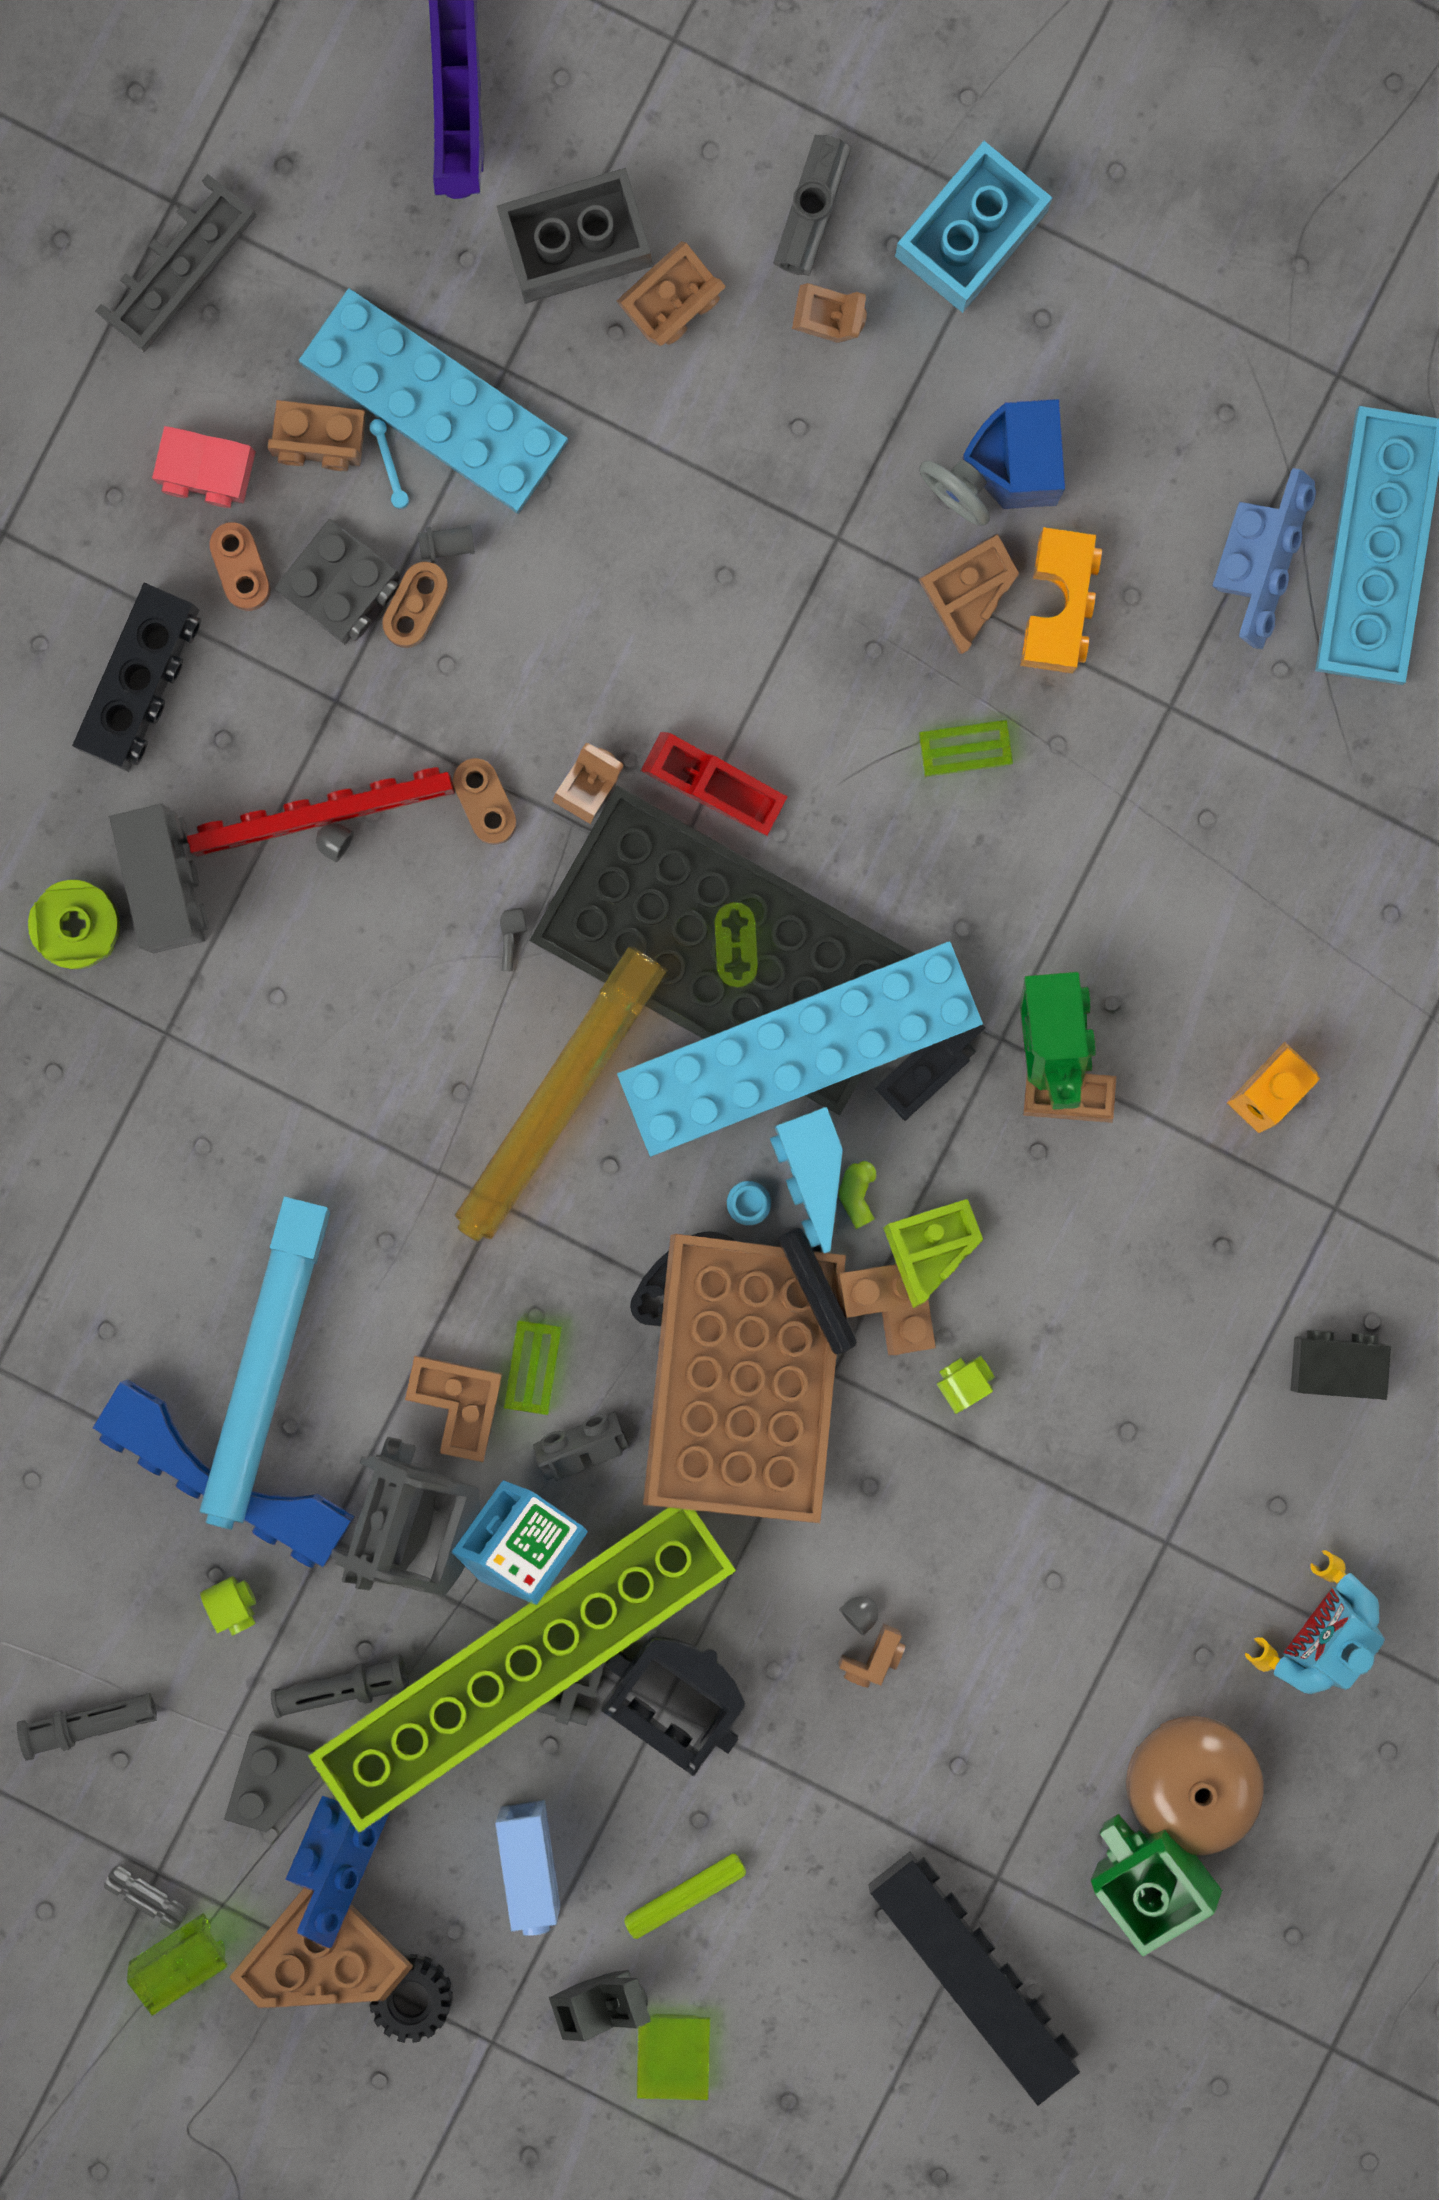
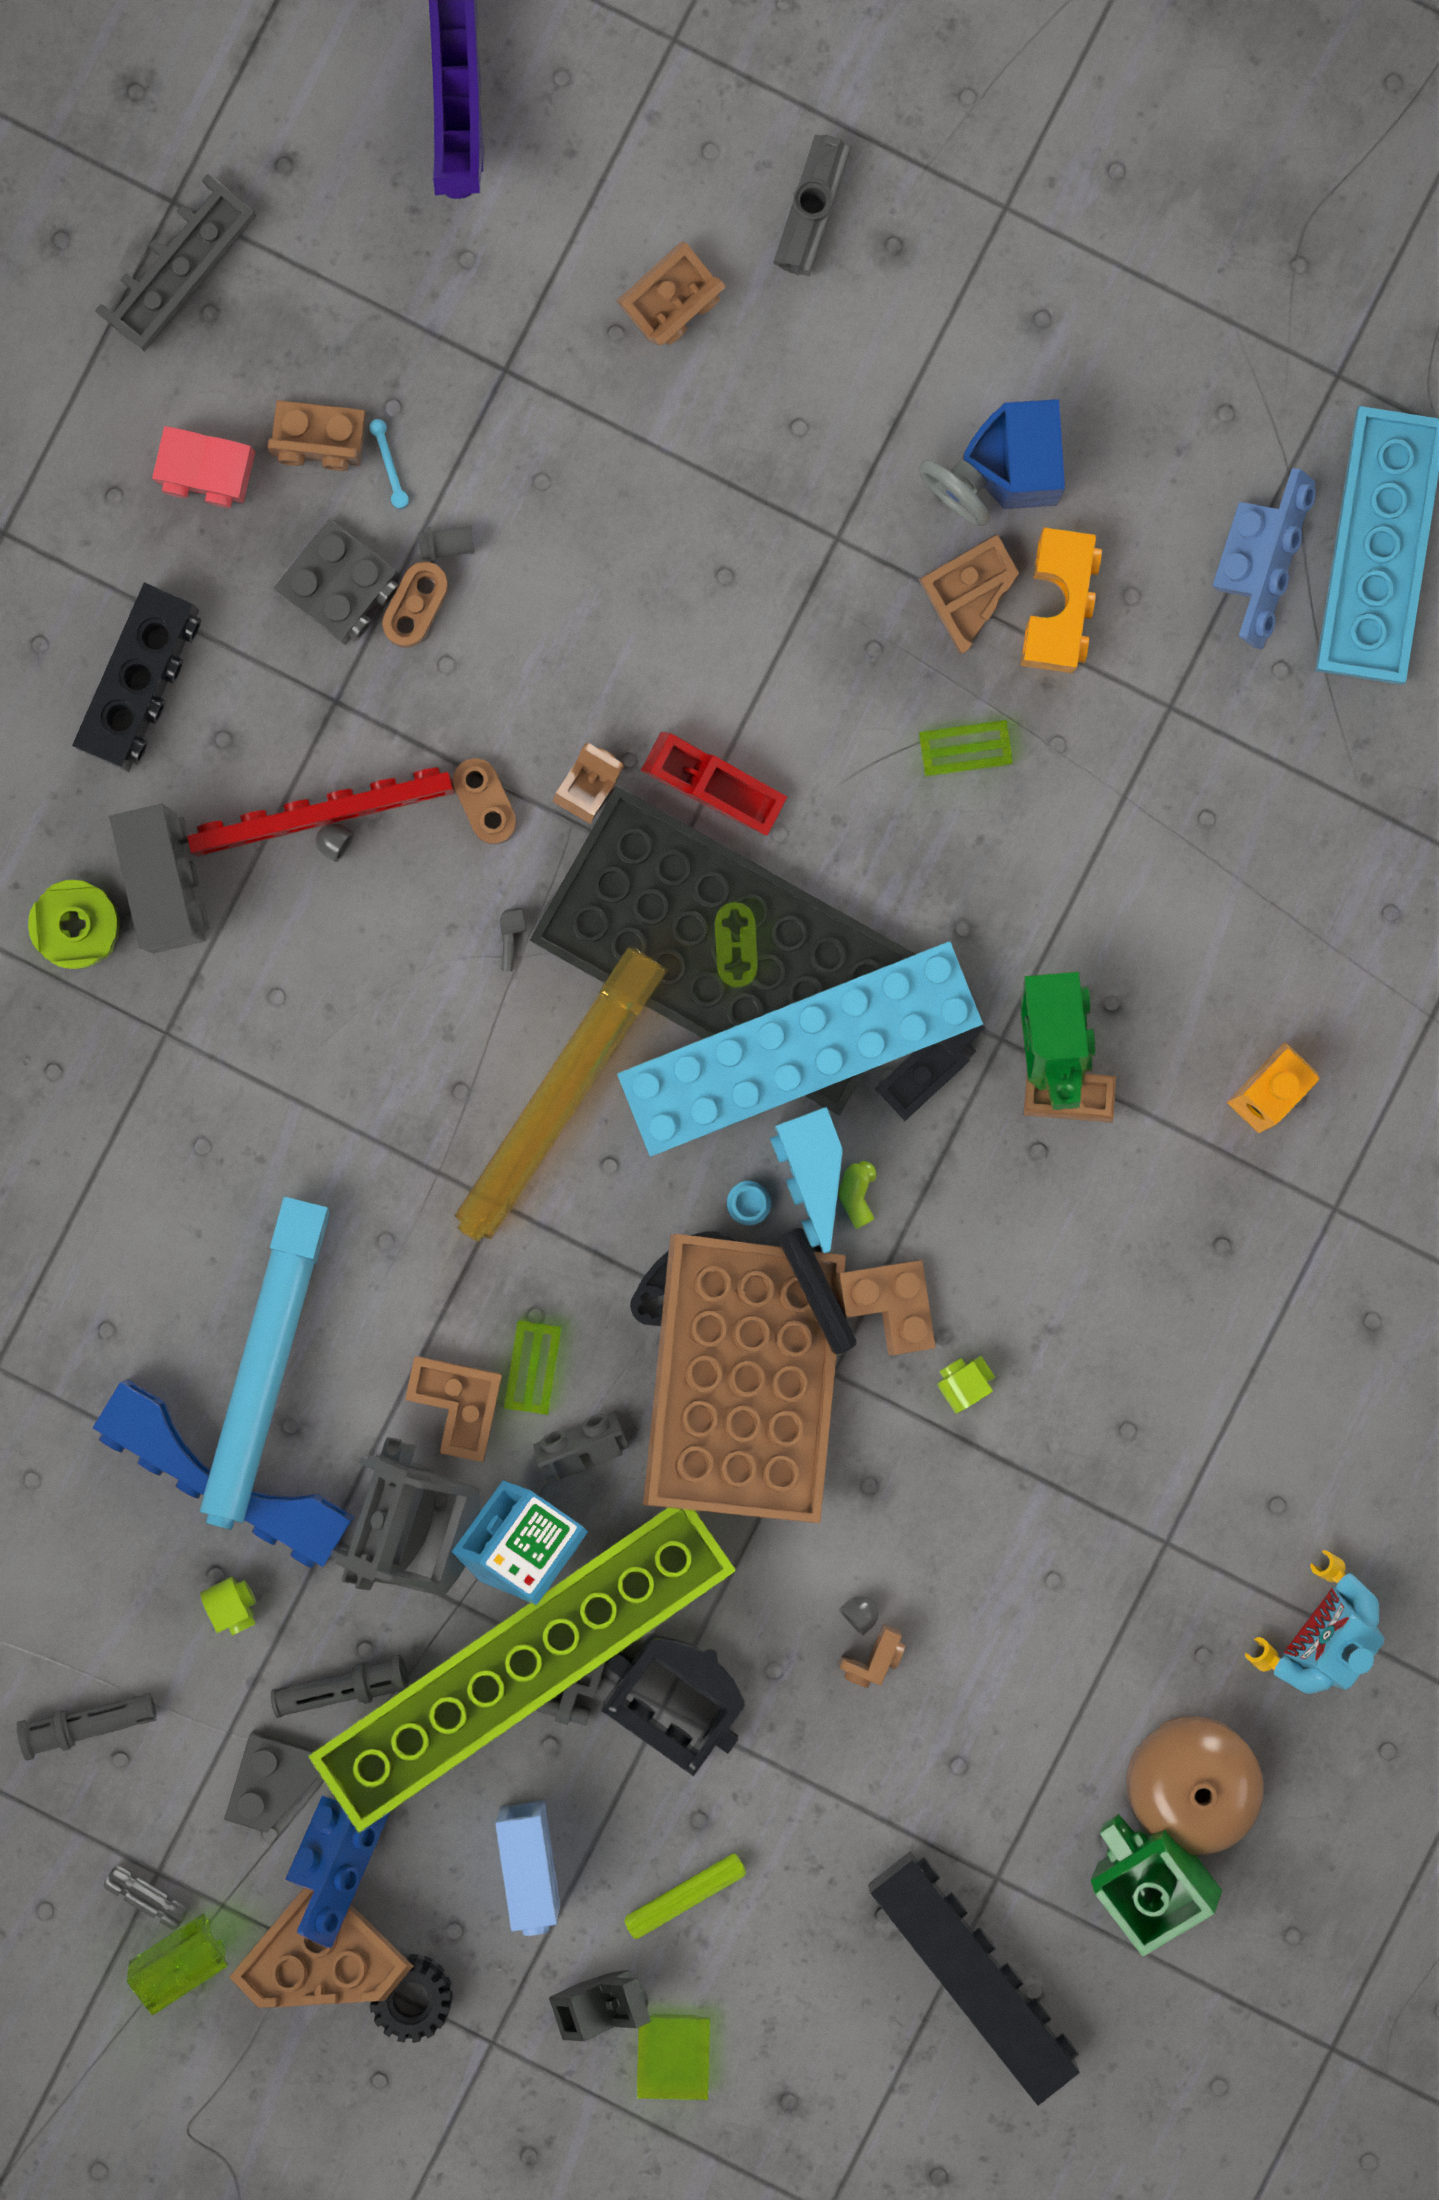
nougat plate [209,522,271,611] -> none
medium azure plate [298,288,568,514] -> none
dark grey brick [497,167,652,304] -> none
medium nougat bracket [792,283,867,343] -> none
lime wing [883,1198,983,1308] -> none
medium azure brick [895,141,1052,313] -> none
pearl dark grey brick [1290,1330,1391,1400] -> none

